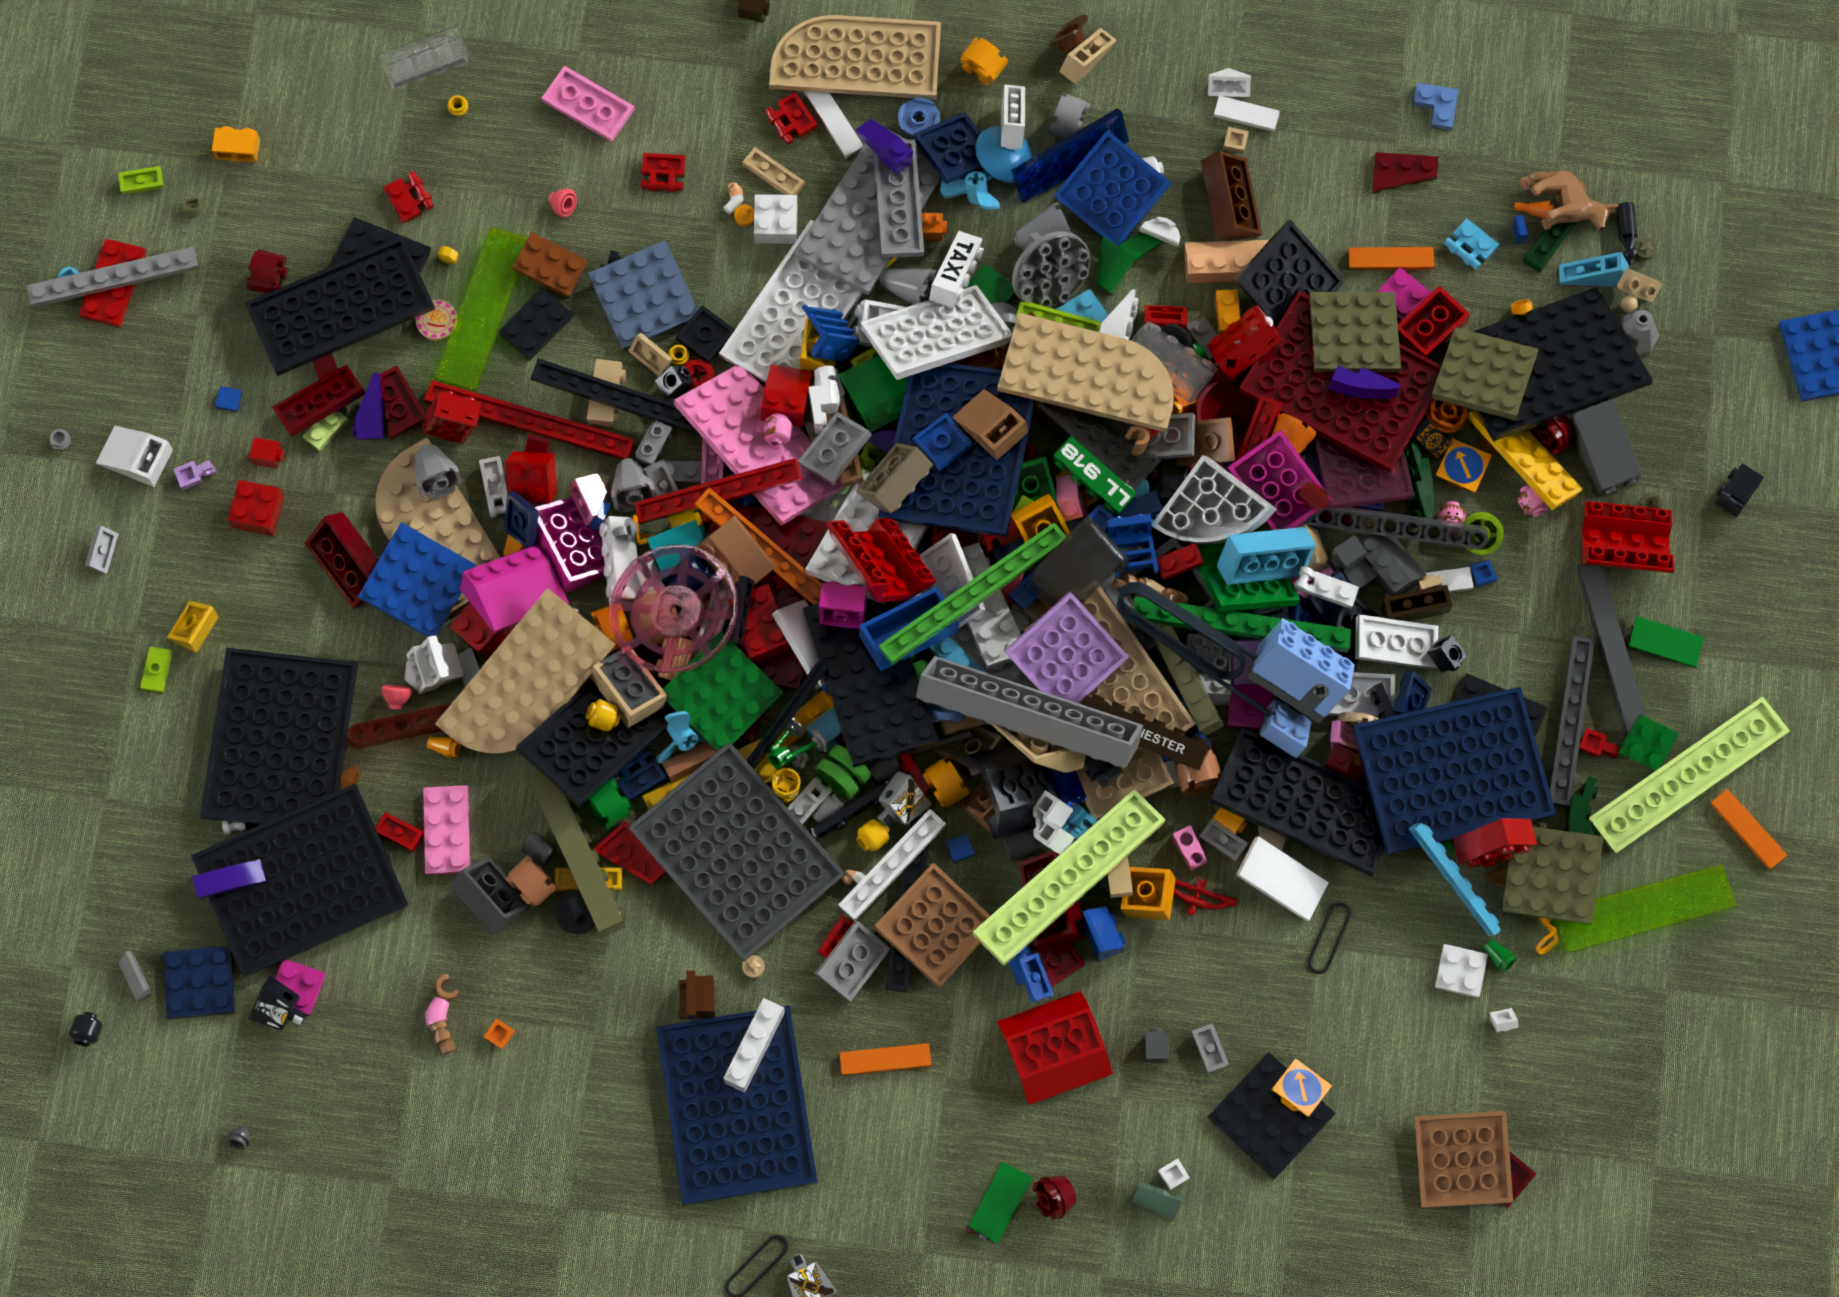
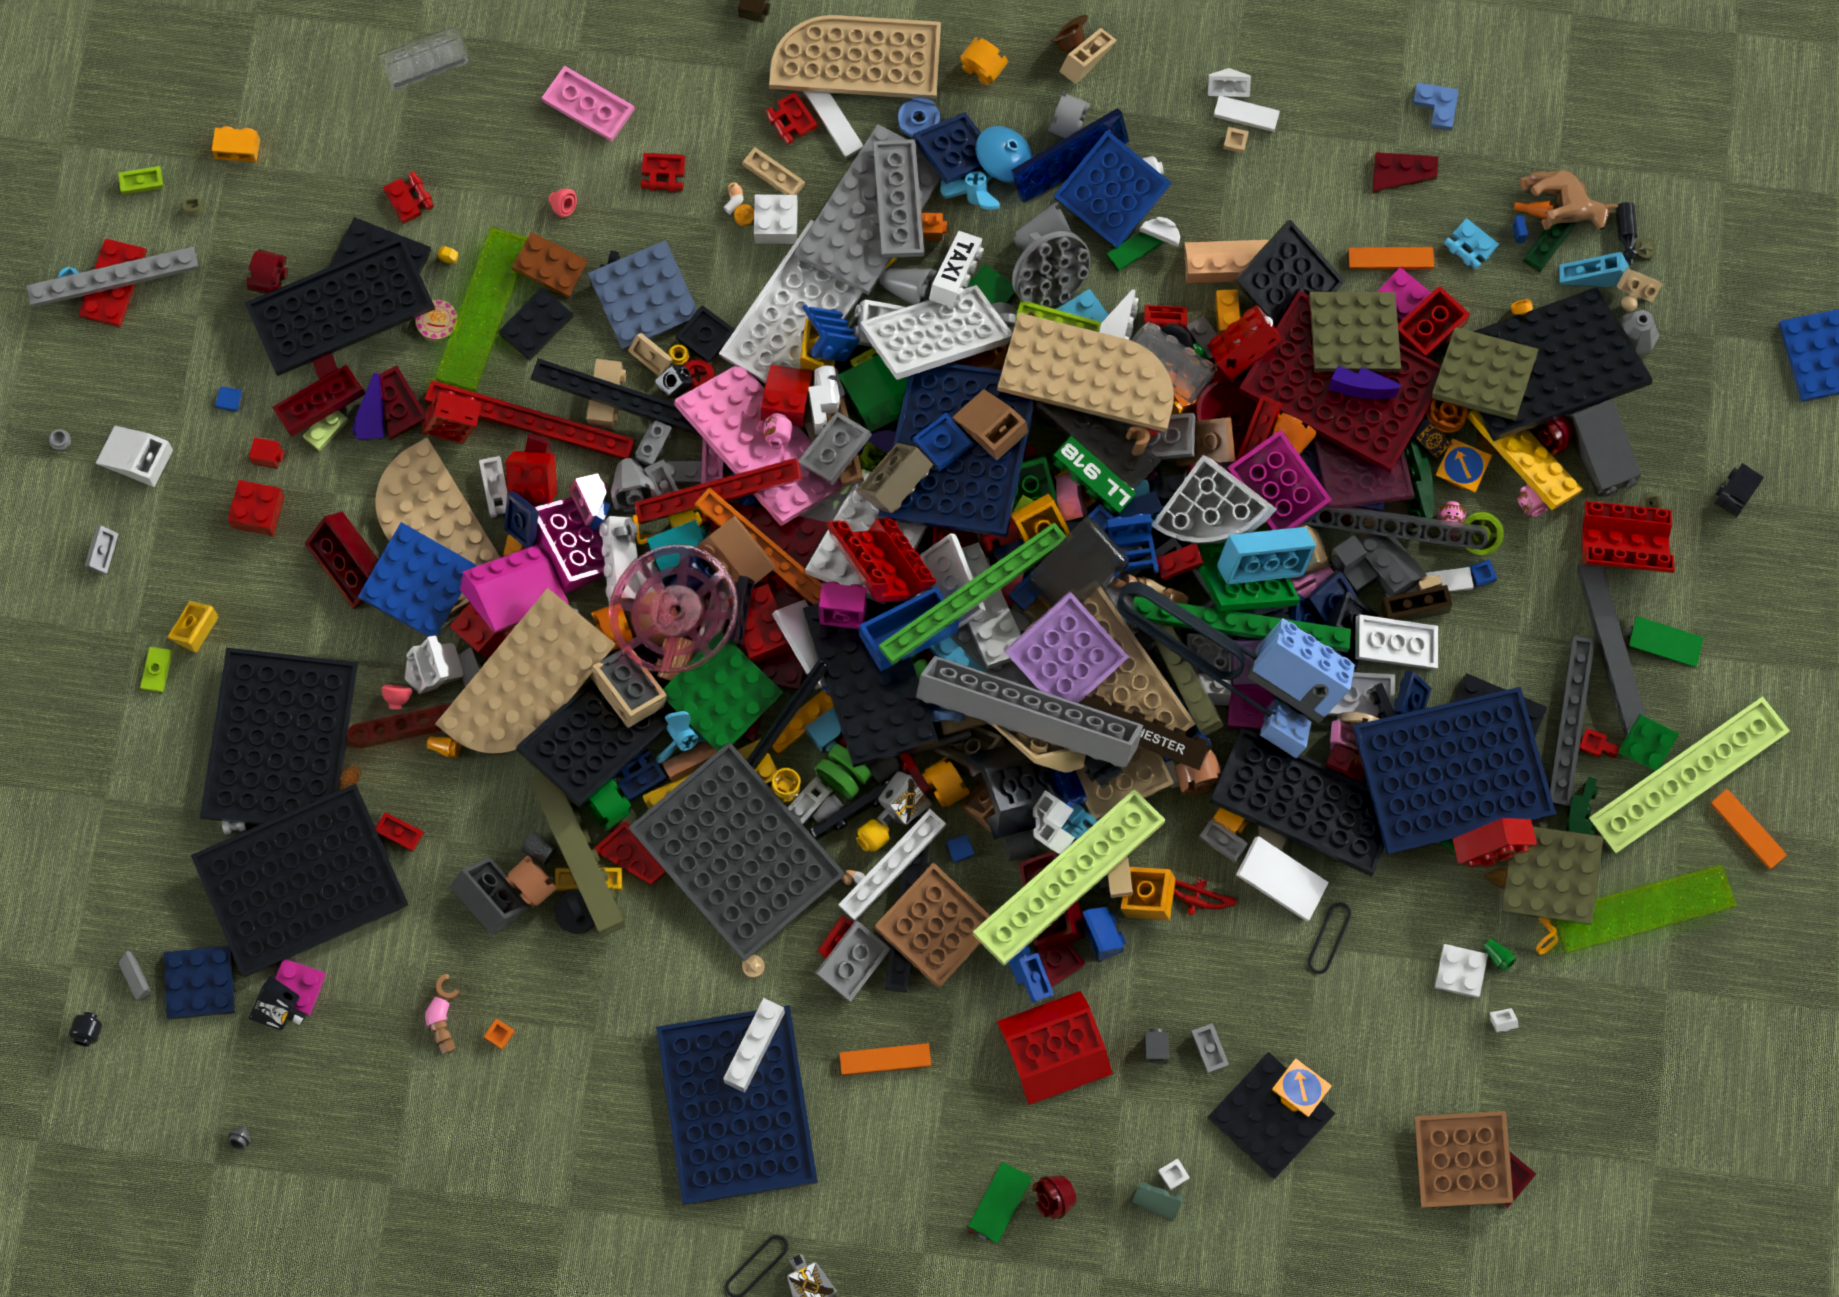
lavender plate [174,460,216,490] -> none
dark purple slope [192,860,266,899] -> none
light grey cone [416,444,462,499] -> none
bright pink plate [423,785,470,876] -> none
yellow plate [447,95,469,116] -> none
yellow head [586,699,621,732] -> none
reddish brown plate [679,971,716,1020] -> none
plant [768,718,828,769] -> none
dark purple slope [855,119,913,175] -> none
white brick [1001,85,1025,149] -> none
green slope [1095,237,1136,295] -> none
bright pink leg [1171,825,1207,871] -> none
reddish brown slope [1201,150,1262,241] -> none
white plate [1294,566,1359,609] -> none
clear red brick [1297,481,1331,512] -> none
medium azure plate [1409,823,1501,935] -> none
black brick [1427,635,1467,673] -> none

